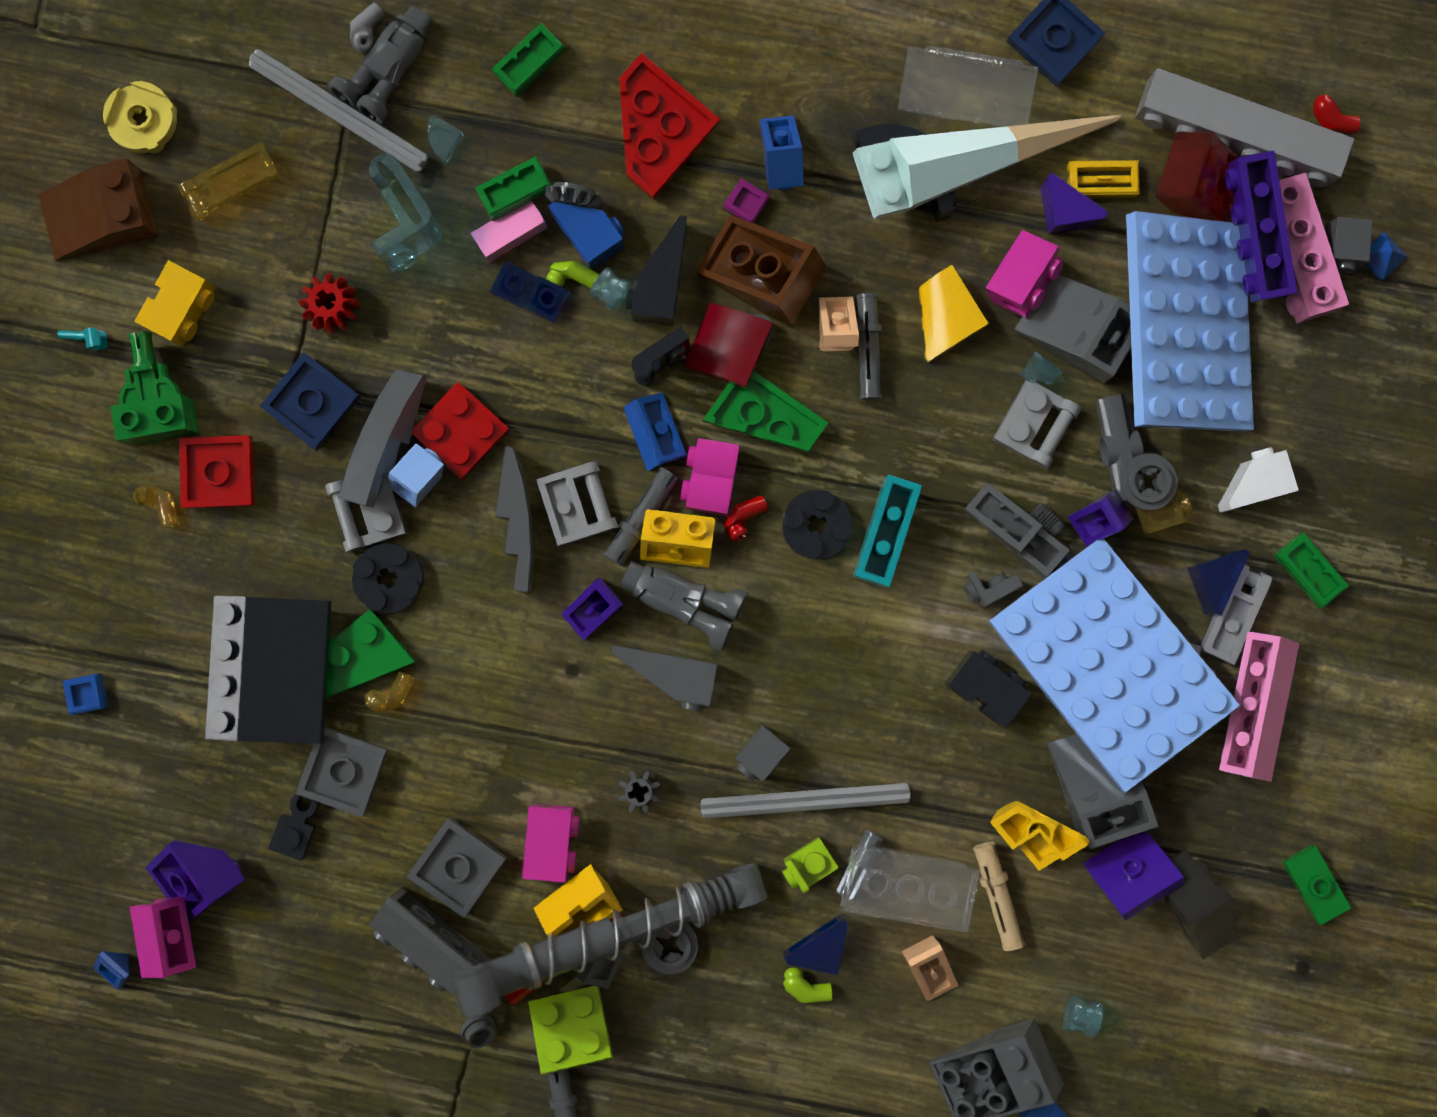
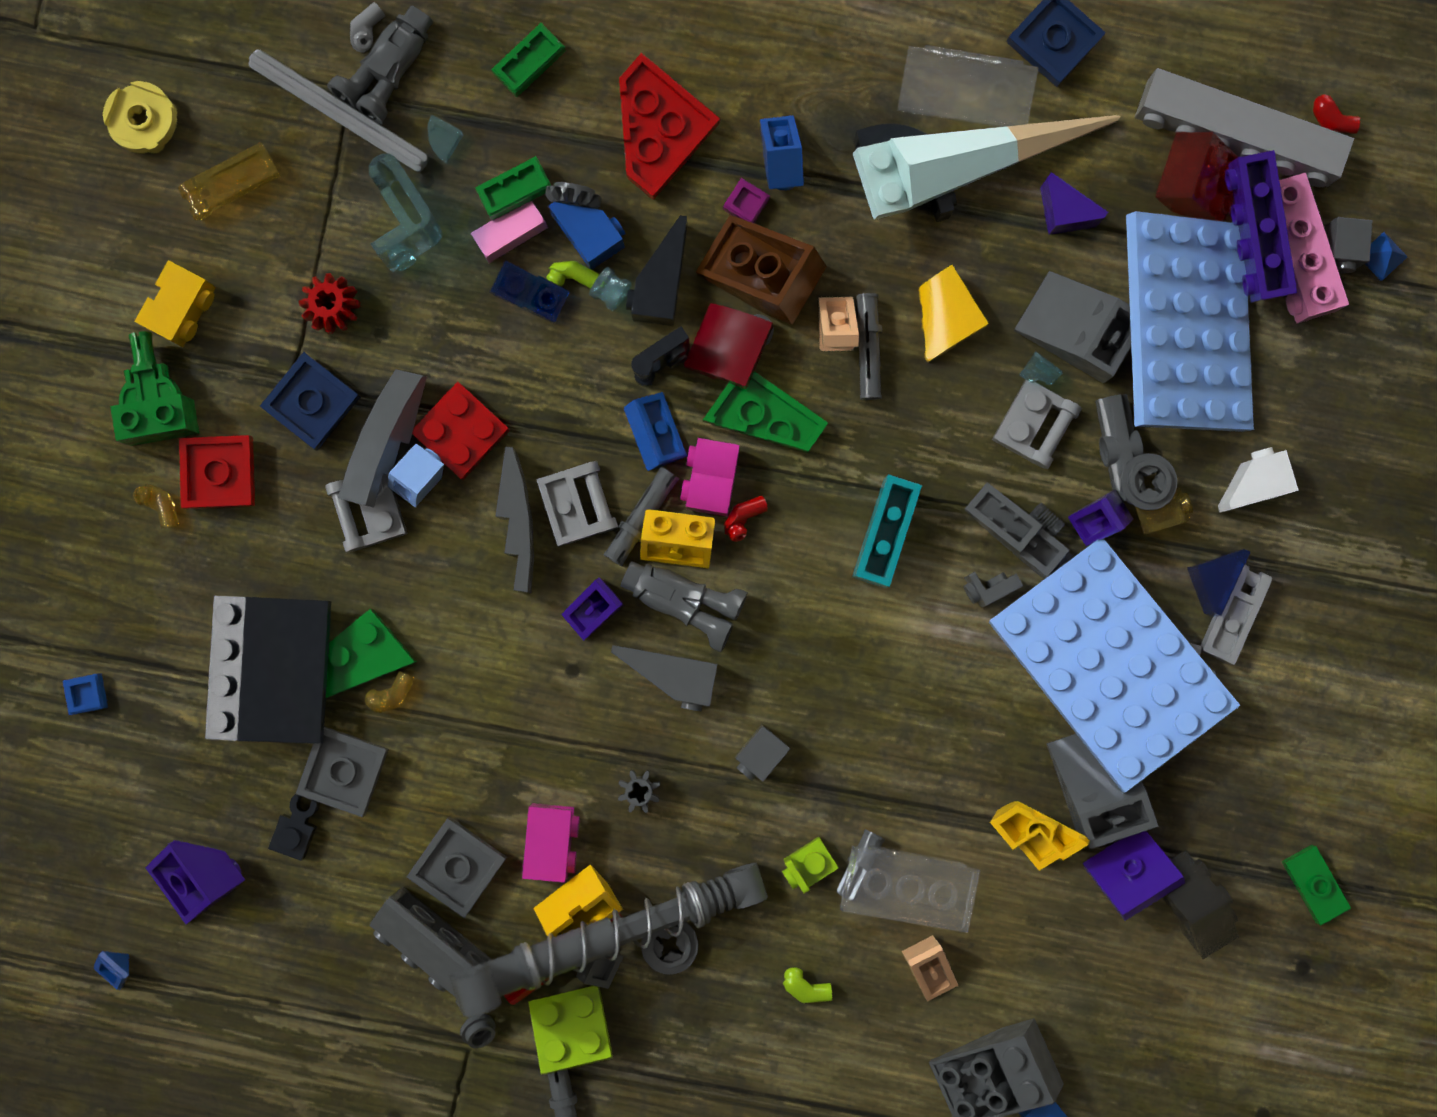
reddish brown slope [39,158,158,262] -> none
teal hand [57,327,108,350] -> none
dark pink brick [130,896,196,978] -> none
black plate [352,543,425,614] -> none
light grey axle [701,783,910,818] -> none
black plate [782,490,852,560] -> none
clear blue slope [783,913,848,975] -> none
black brick [944,650,1031,728] -> none
tan pin [973,841,1025,951] -> none
dark pink brick [986,230,1063,319] -> none
clear light blue wheel [1063,995,1103,1039] -> none
yellow tile [1067,160,1139,198] -> none
bright pink brick [1219,631,1299,782] -> none
green plate [1273,532,1349,609] -> none

